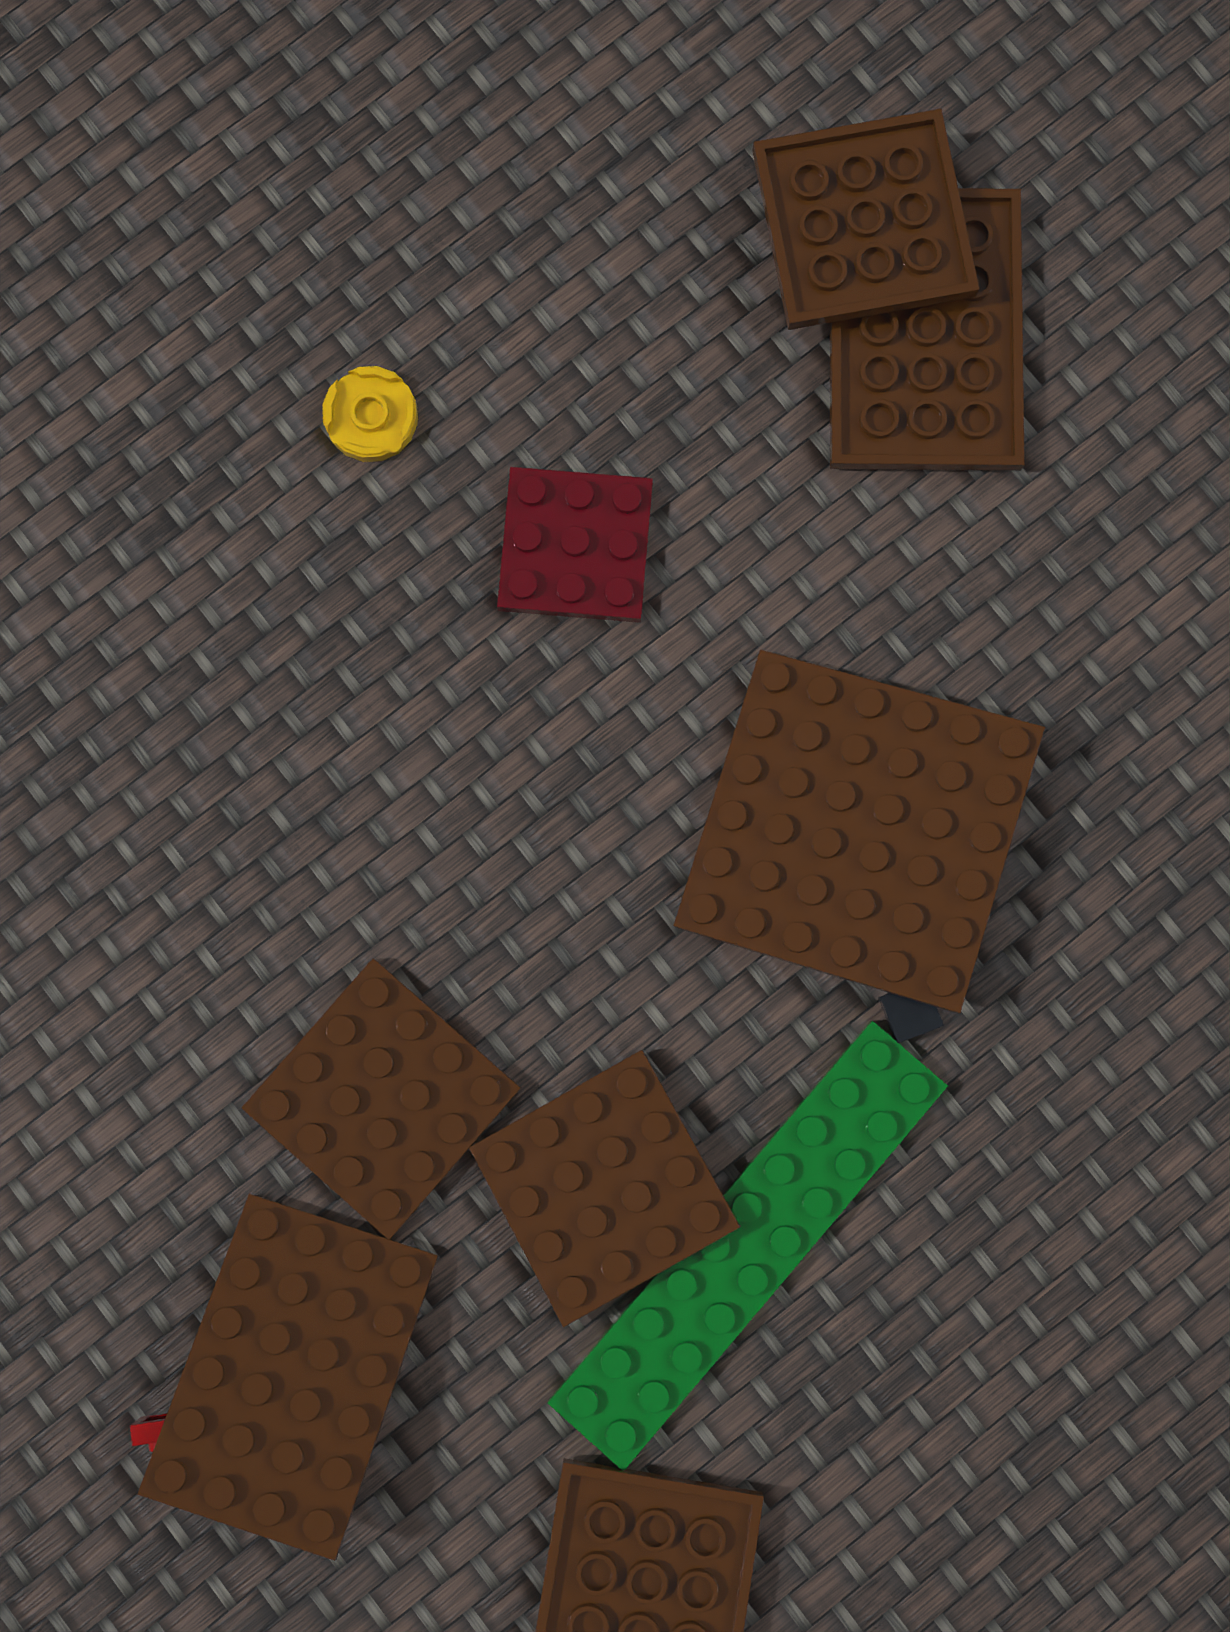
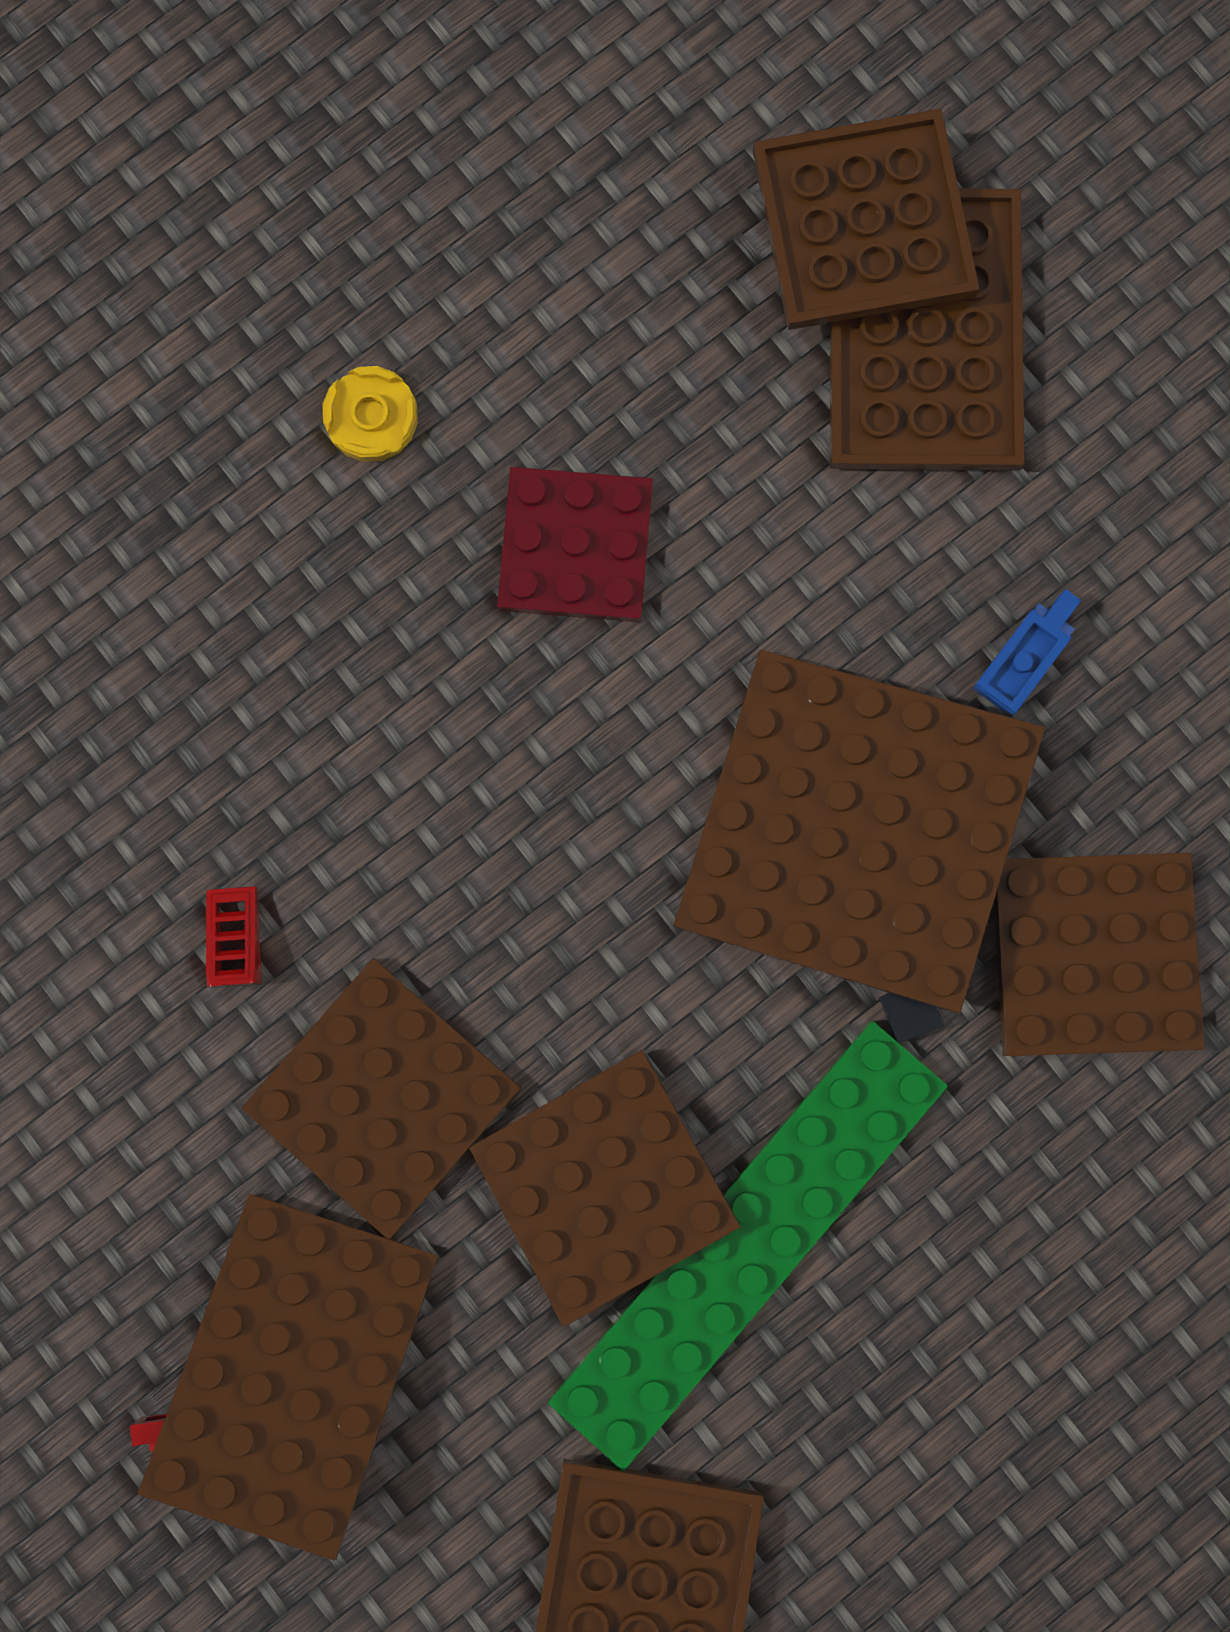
none -> red slope [206,886,262,988]
none -> blue hinge [972,589,1081,717]
none -> reddish brown plate [994,853,1204,1056]

